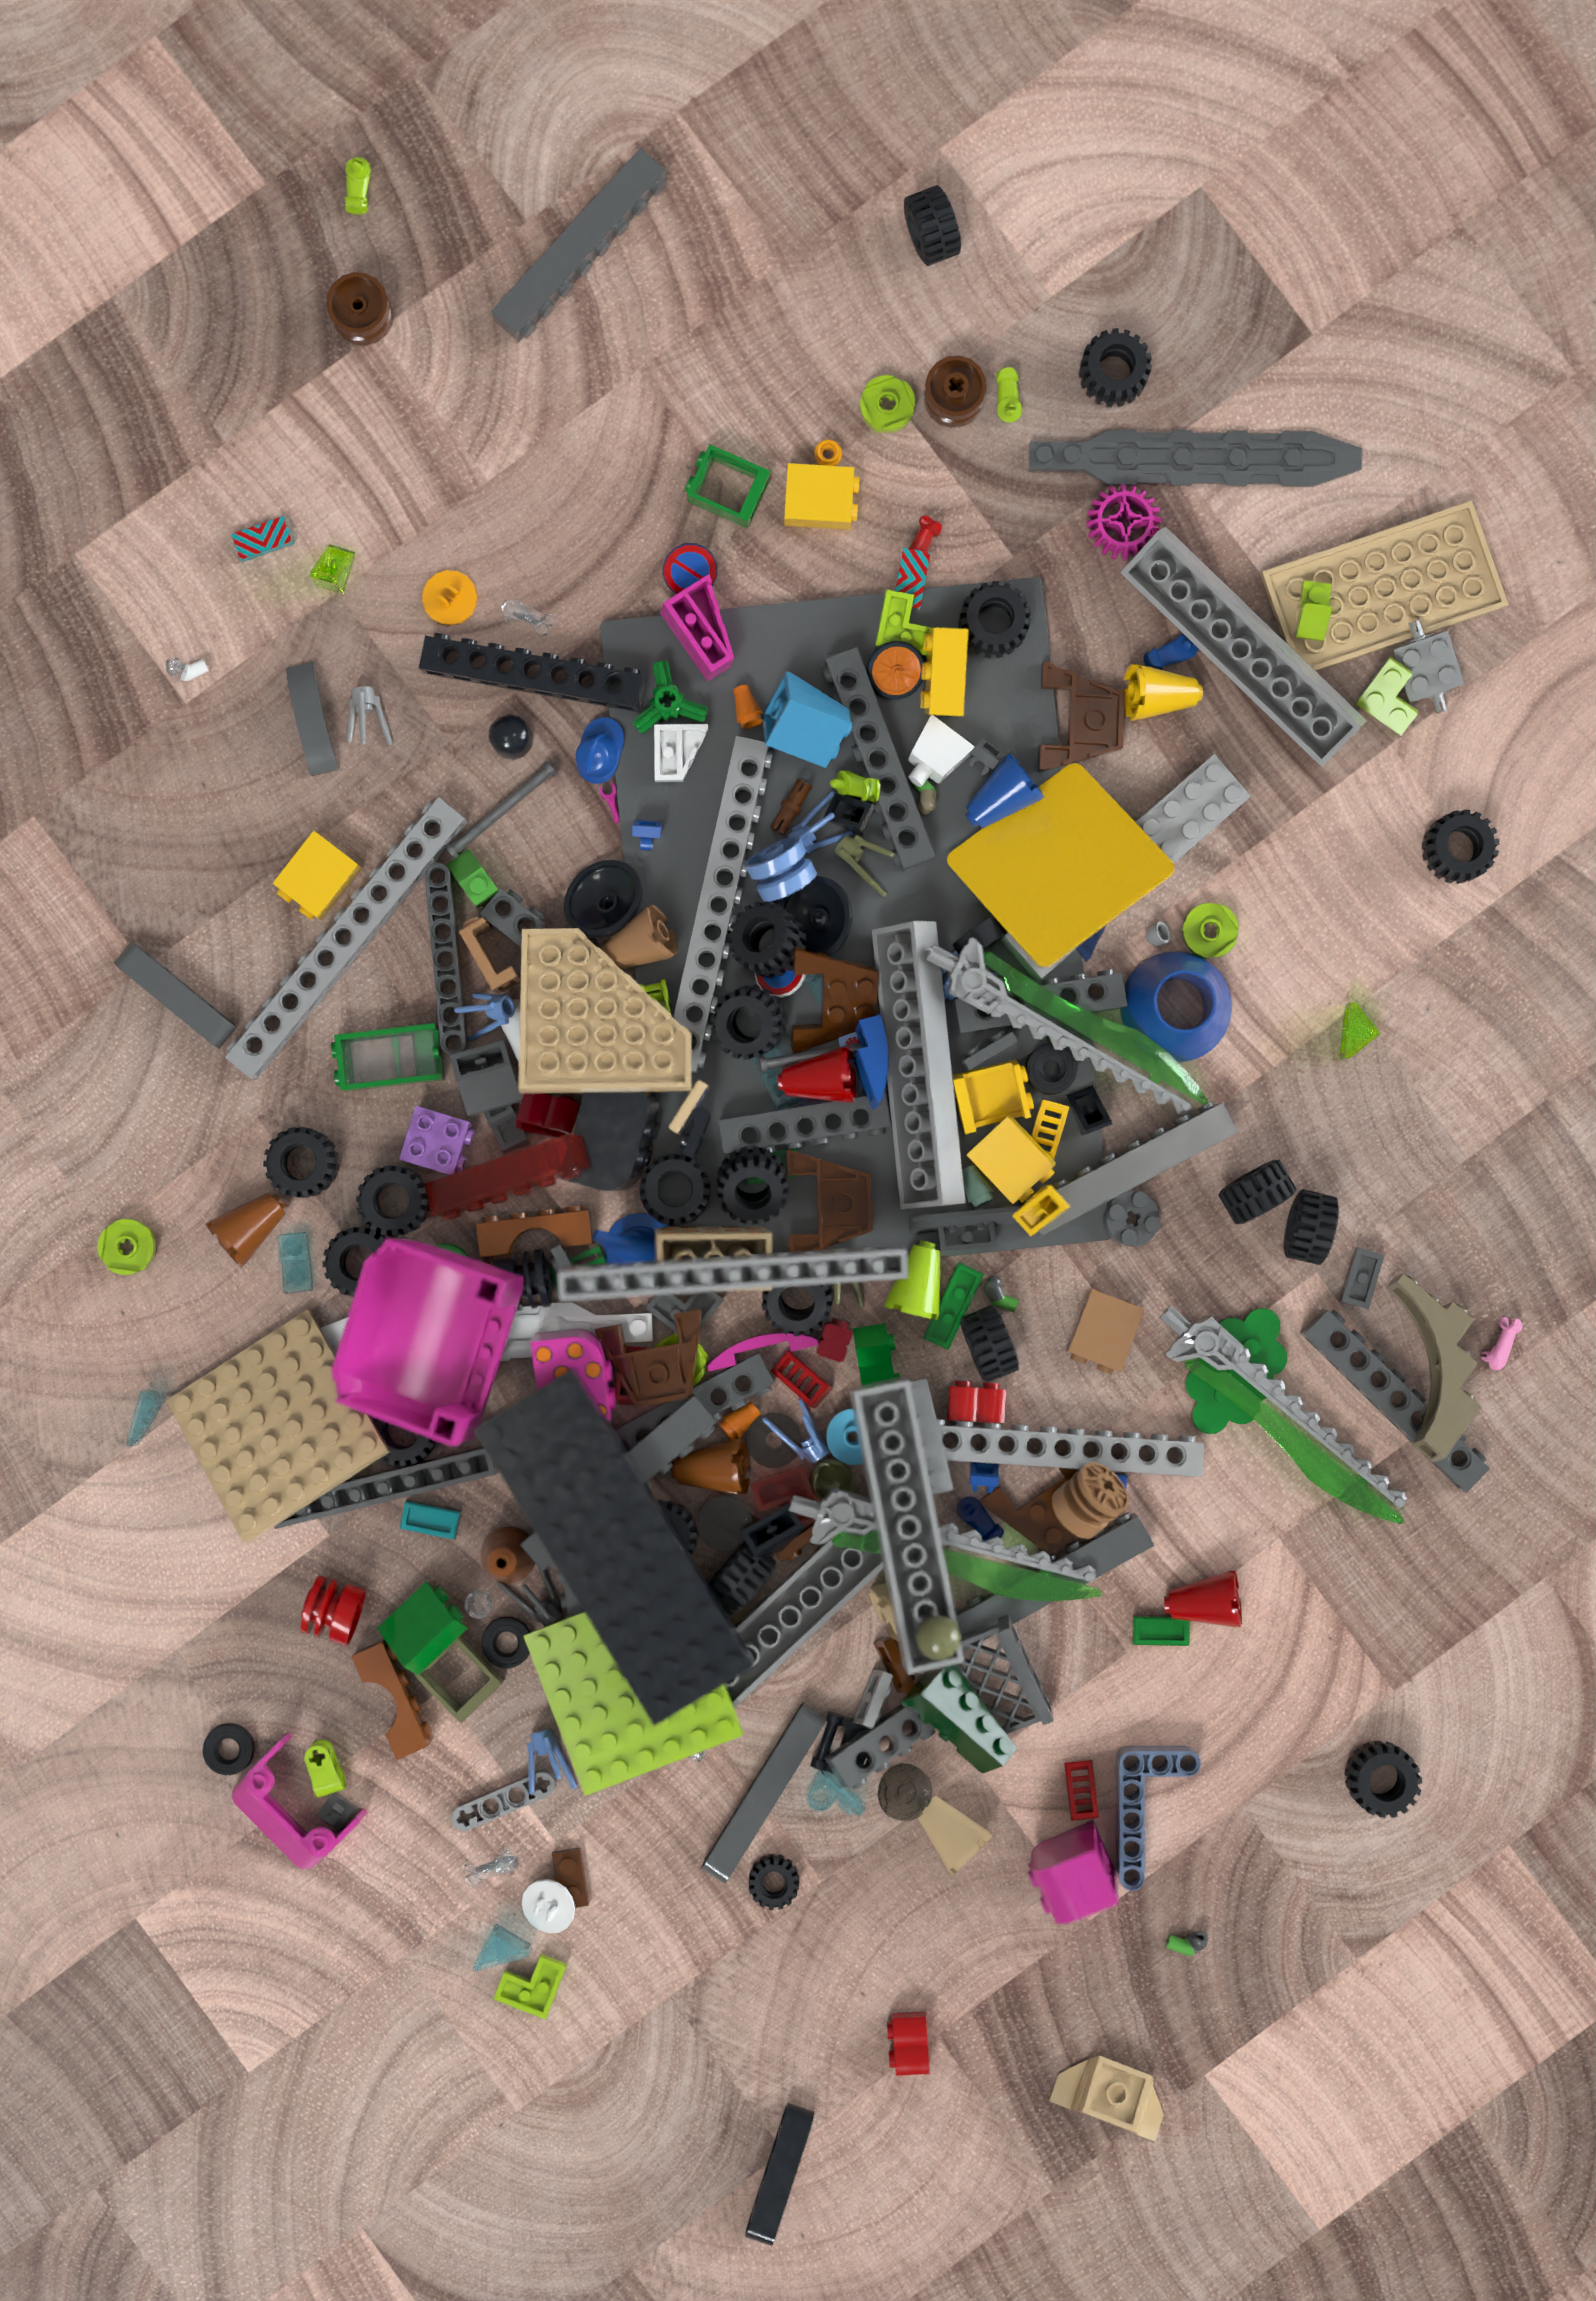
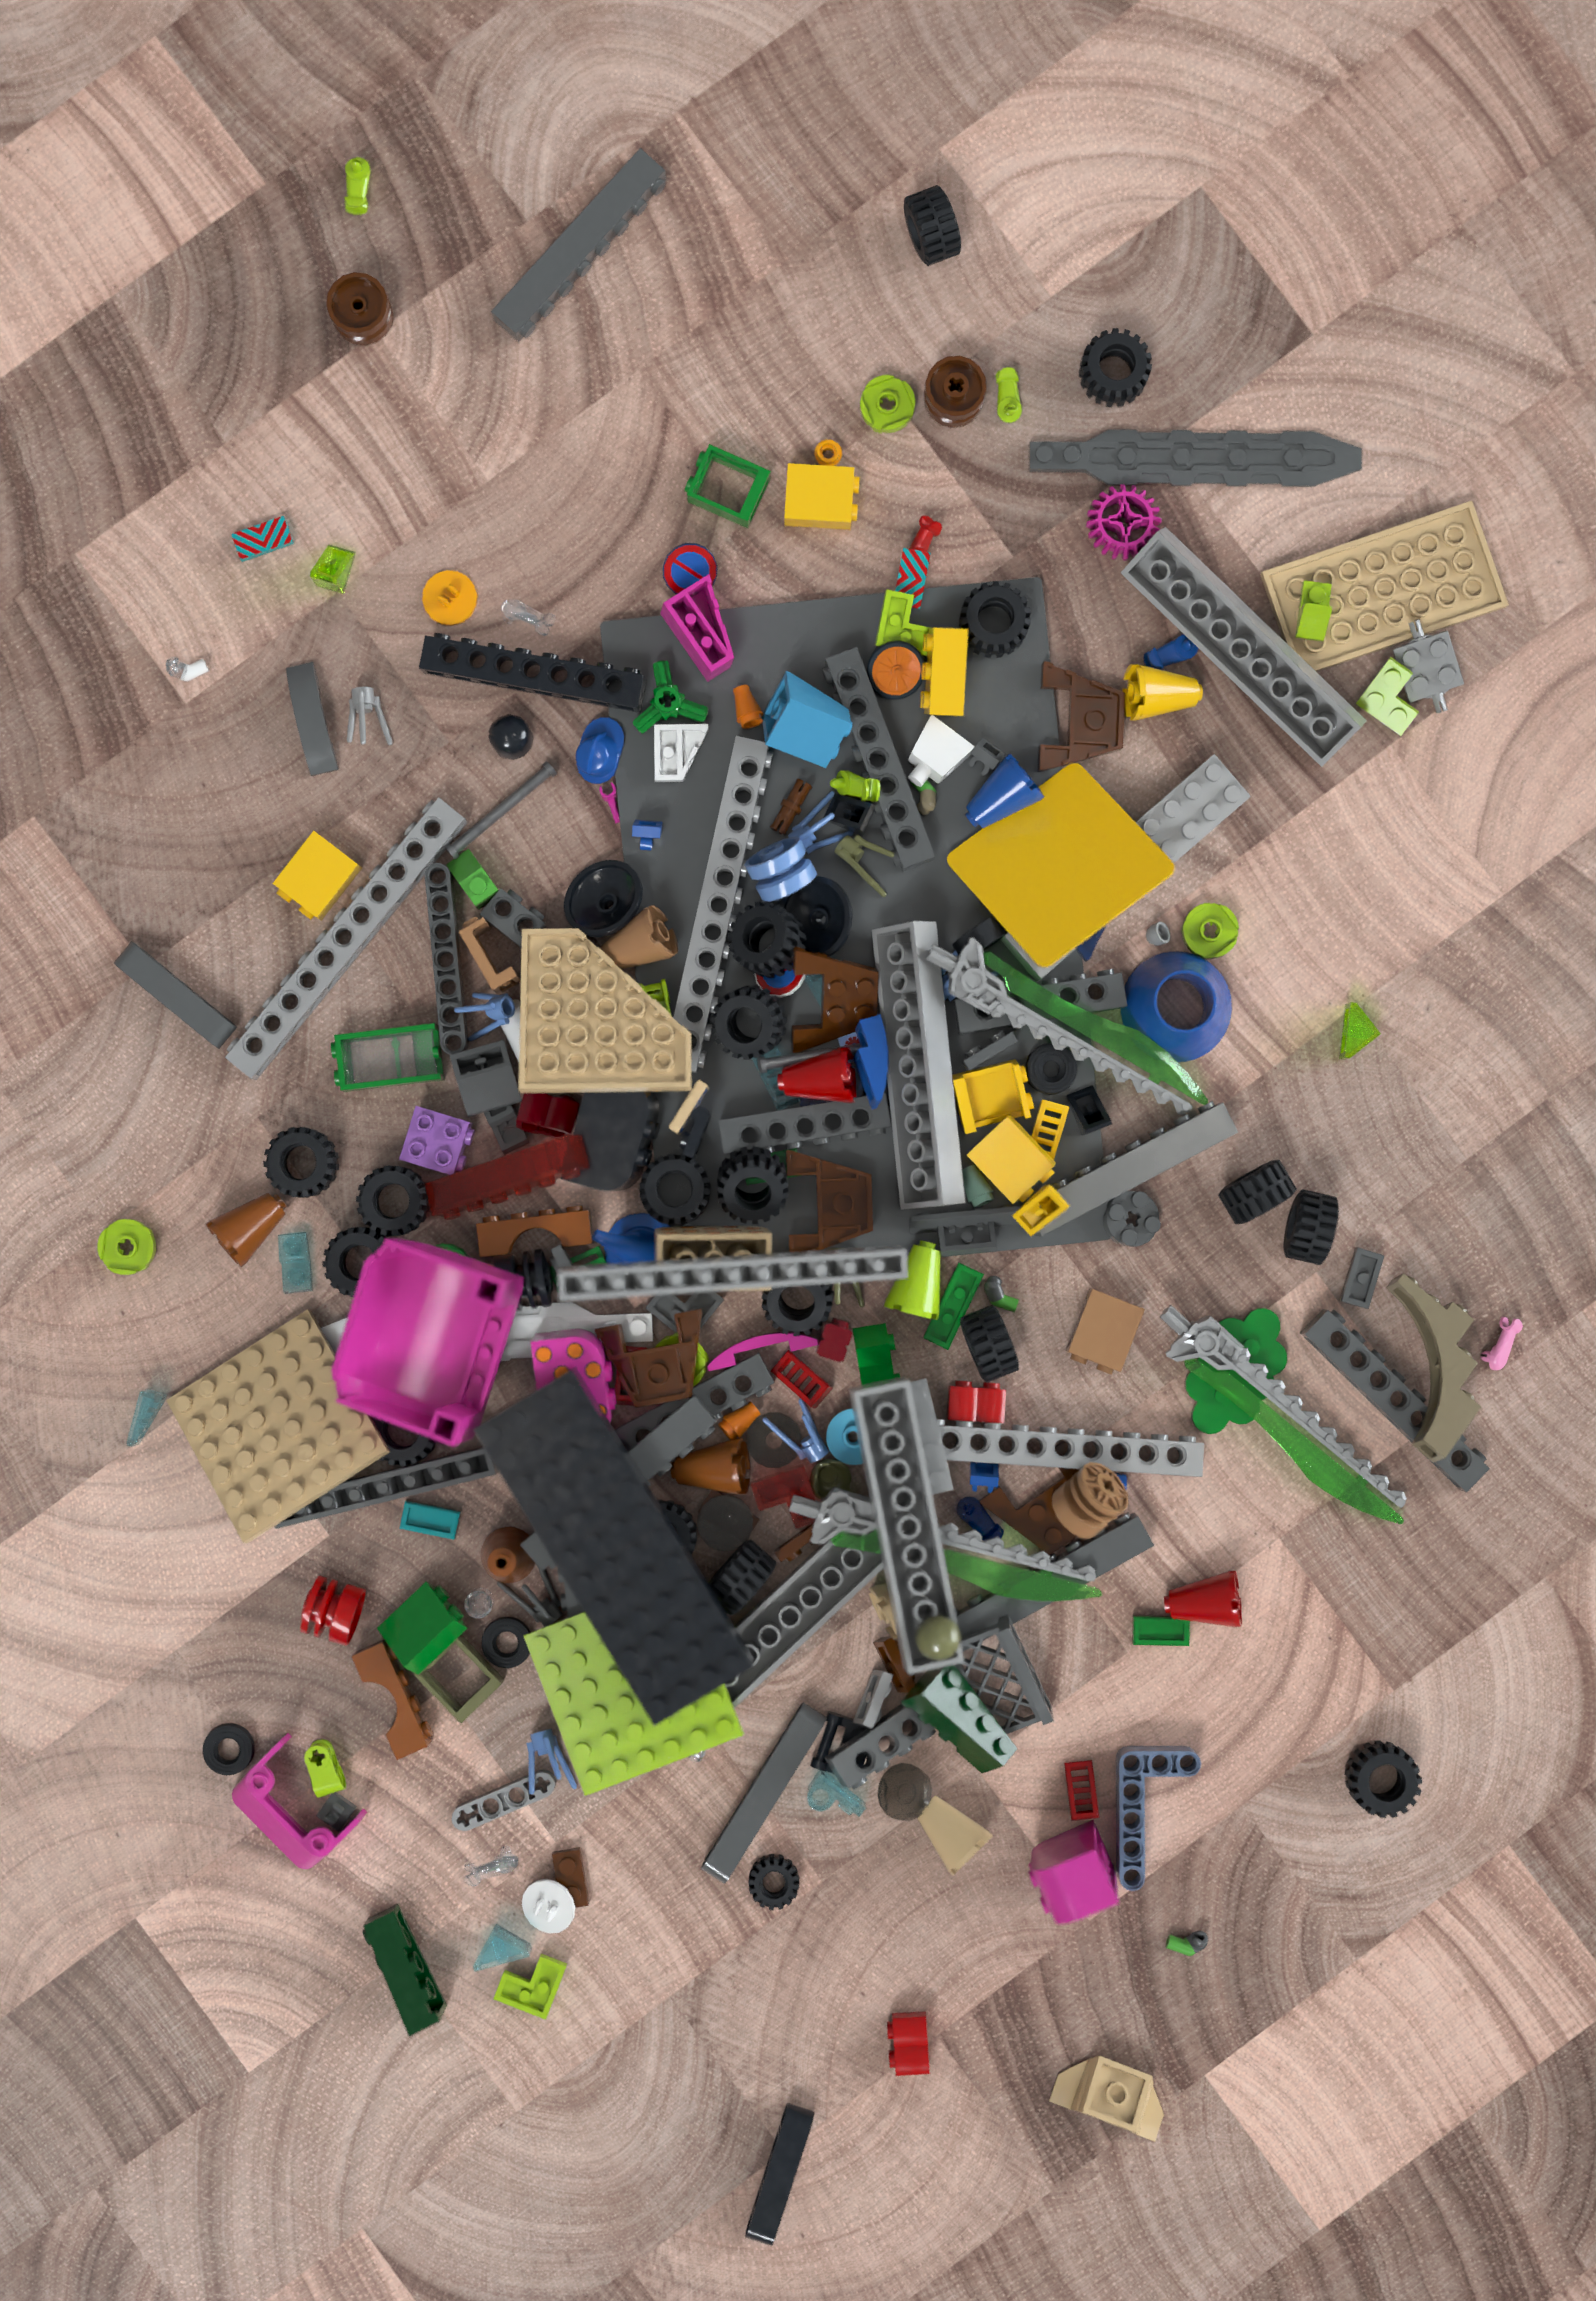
black slope [740,1503,804,1557] -> none
black tyre [1422,809,1500,884] -> none
none -> dark green wedge [363,1904,447,2037]

